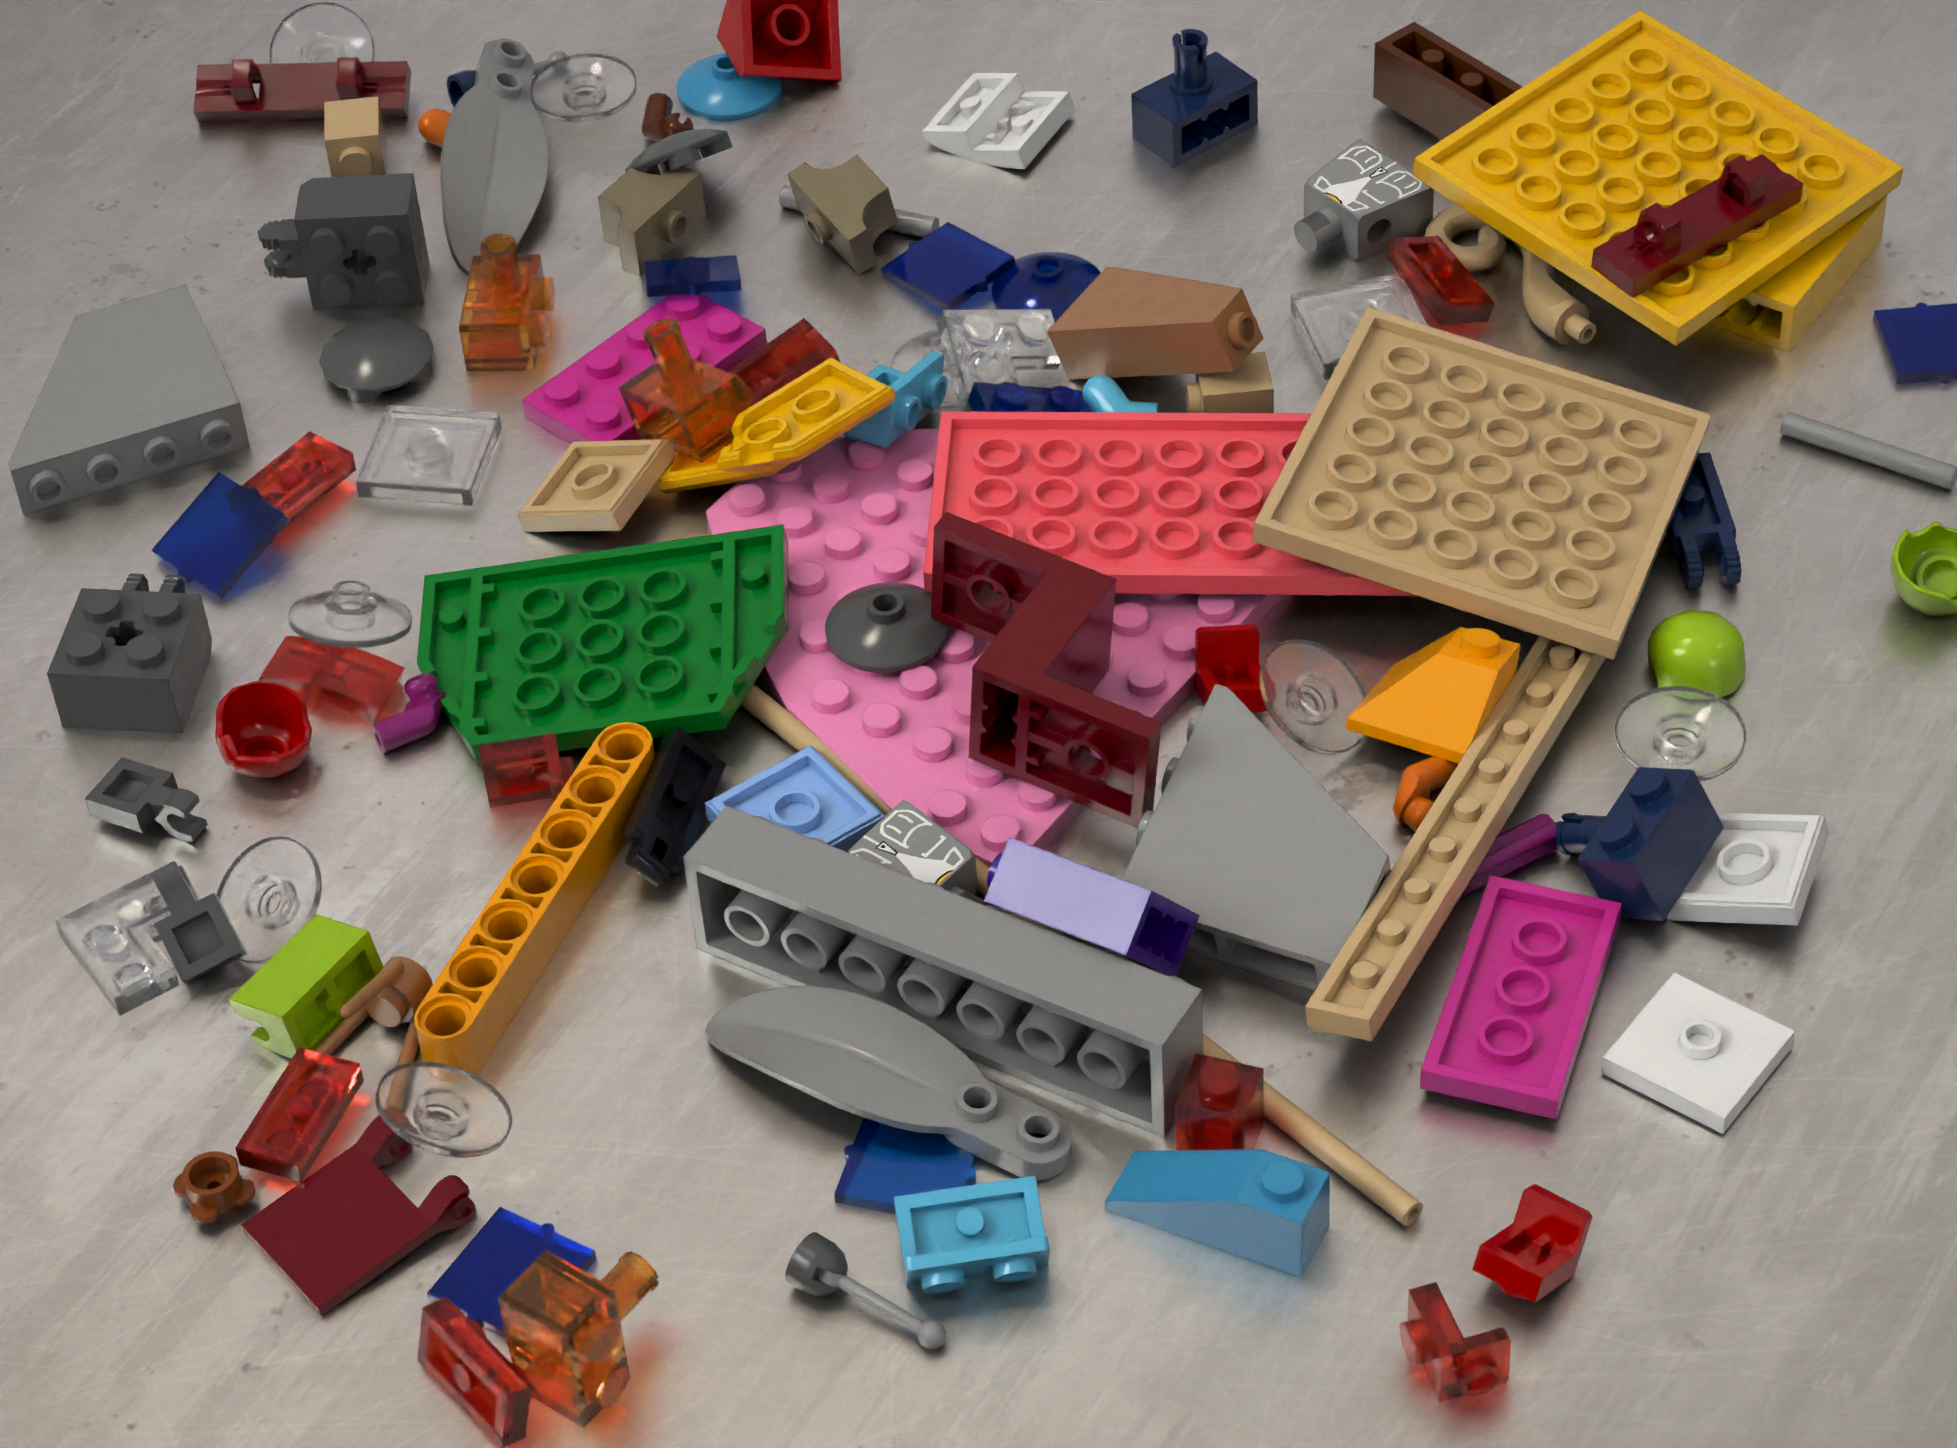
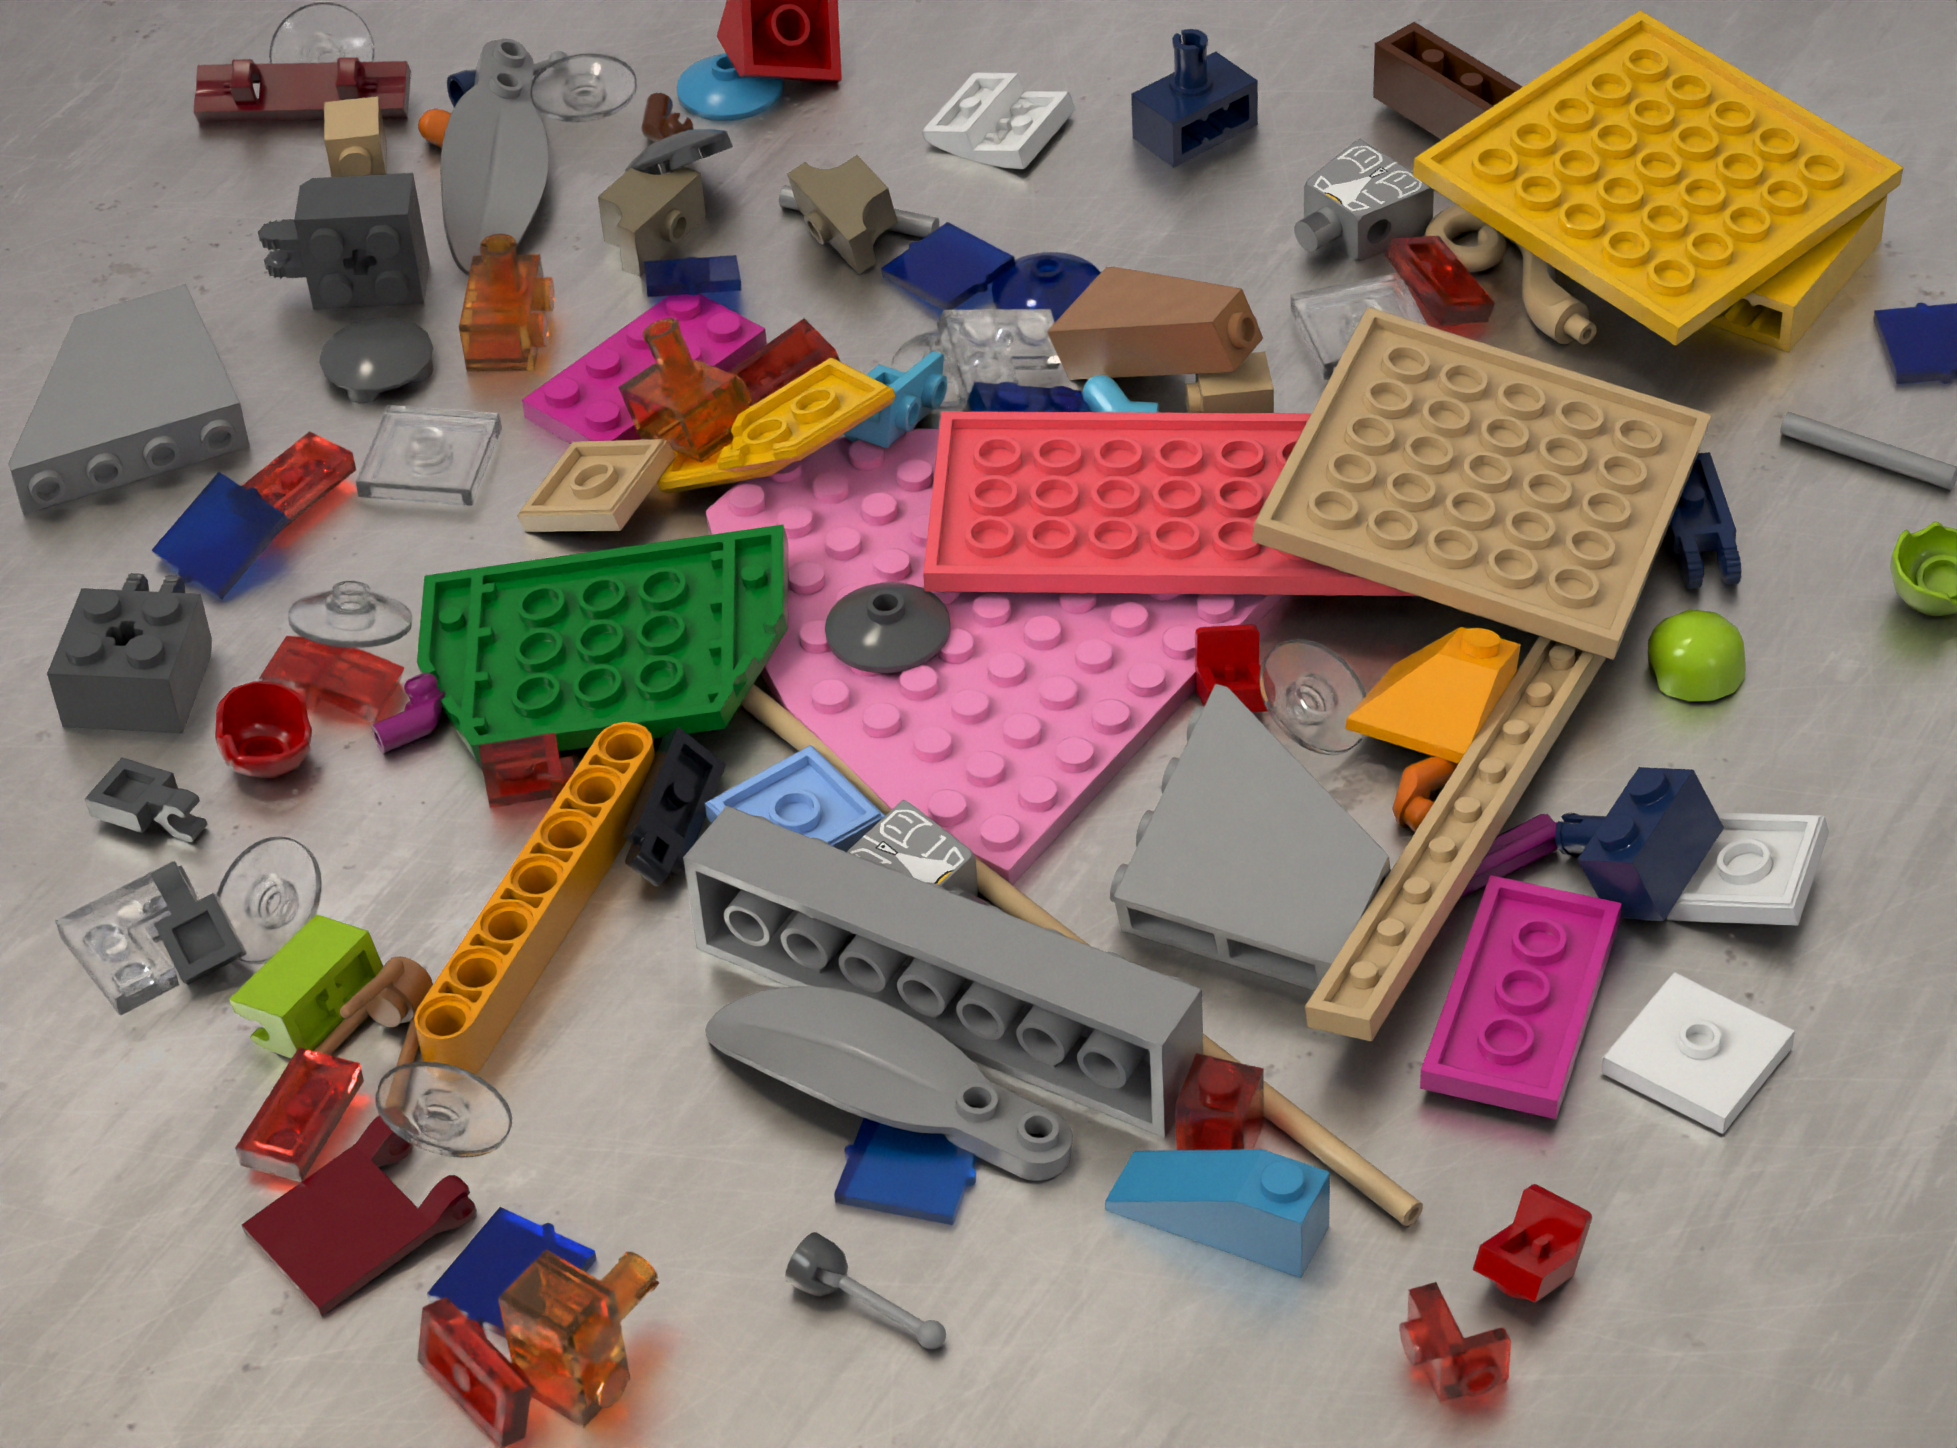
dark orange plate [173,1151,256,1224] -> none
medium azure bracket [894,1176,1050,1293] -> none
dark red bracket [931,512,1161,828] -> none
brick [984,837,1199,976] -> none
dark red hinge [1591,154,1803,298] -> none
clear dish [1615,686,1746,782] -> none

